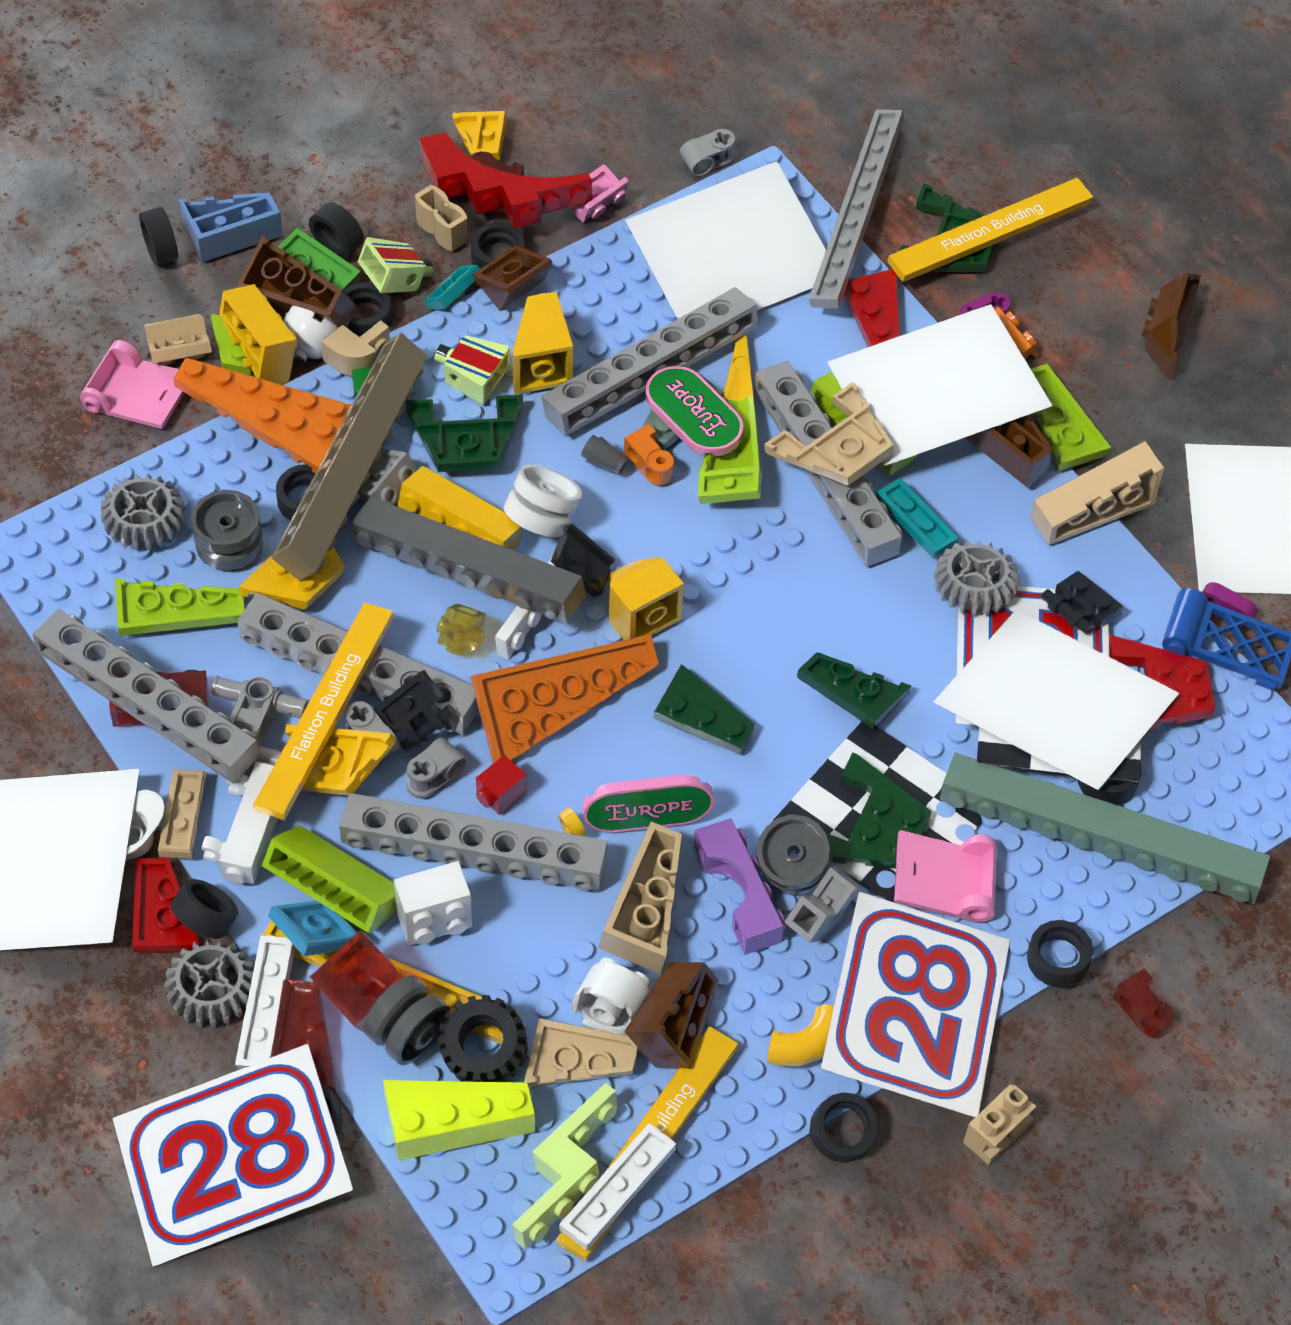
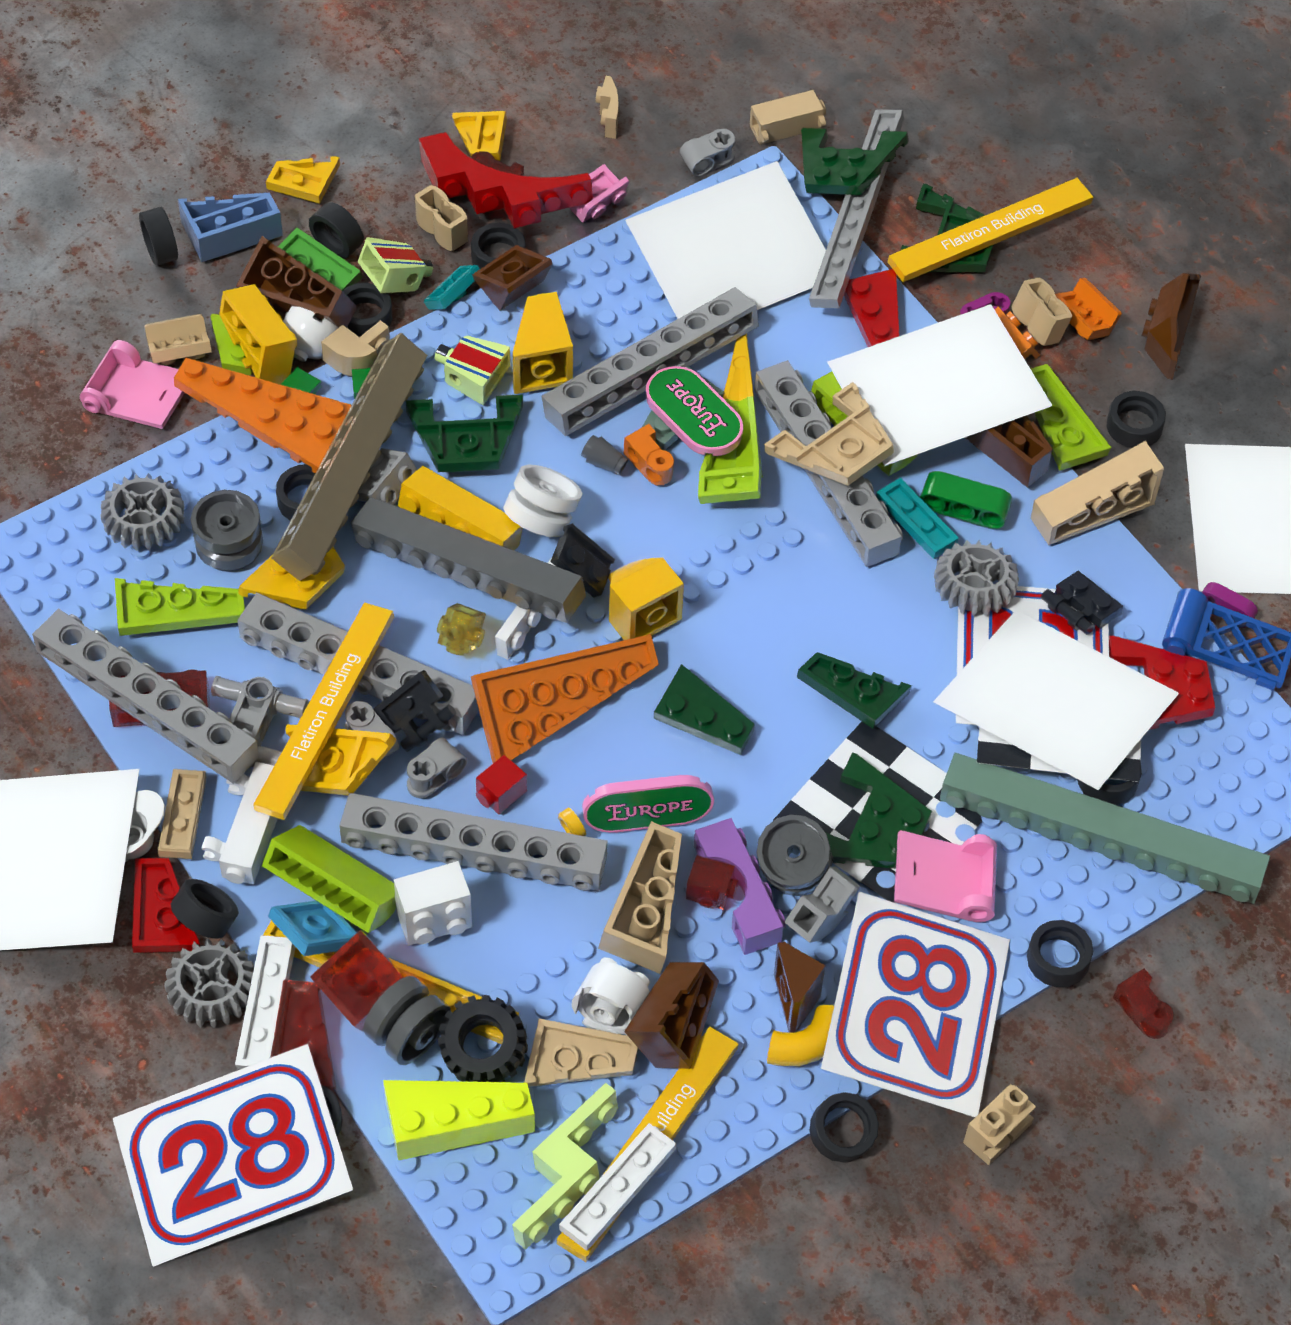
none -> yellow wing [266,156,340,204]
none -> green tile [280,367,322,394]
none -> tan slope [596,76,618,139]
none -> clear red brick [686,855,739,910]
none -> tan brick [750,90,826,145]
none -> reddish brown slope [774,942,826,1033]
none -> dark green wing [801,128,909,195]
none -> green beam [920,471,1013,529]
none -> tan brick [1011,278,1072,346]
none -> orange bracket [1055,278,1122,340]
none -> black tyre [1106,390,1166,448]

